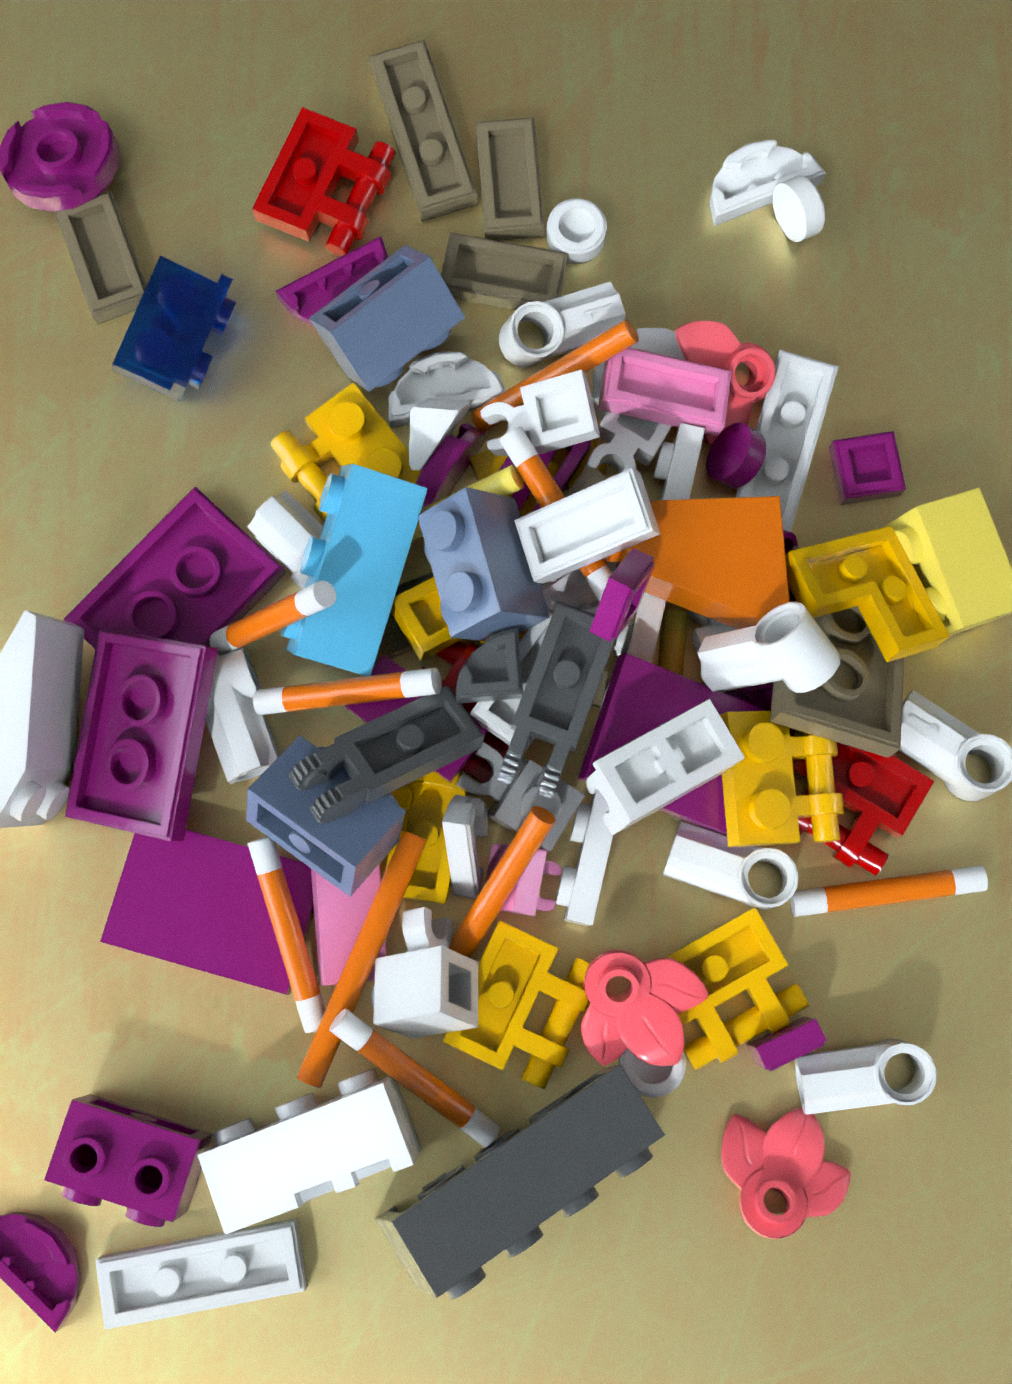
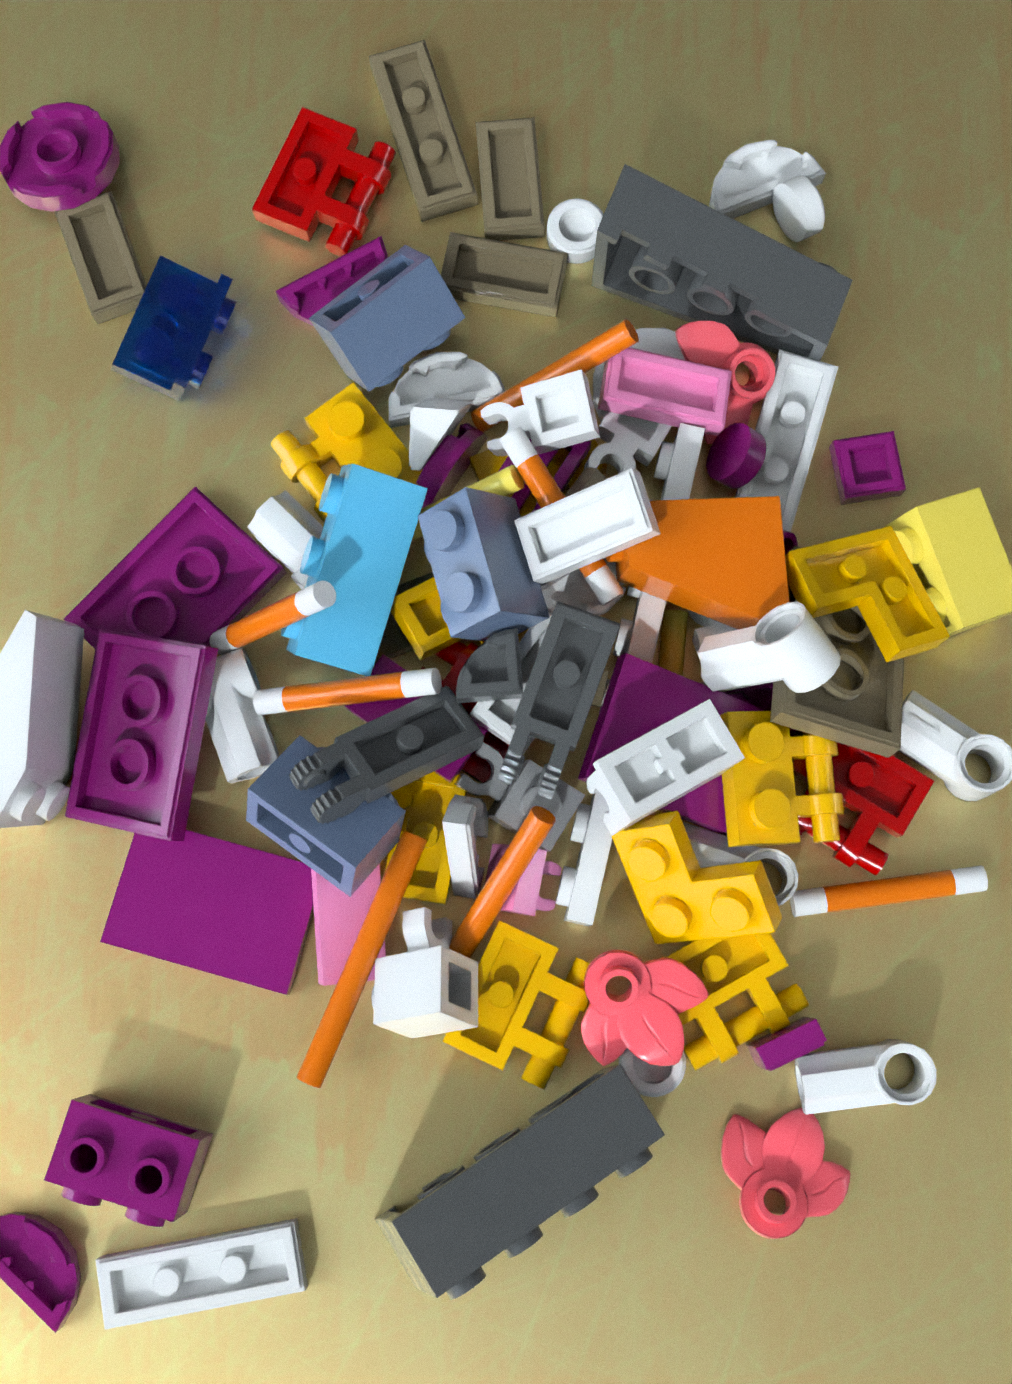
white wedge [198,1068,422,1235] -> none
orange bar [247,836,326,1033] -> none
orange bar [329,1008,500,1147] -> none
white piece [499,281,626,367] -> none
magenta tile [589,548,655,642] -> none
none -> dark grey wedge [591,164,853,361]
none -> yellow plate [611,811,783,944]

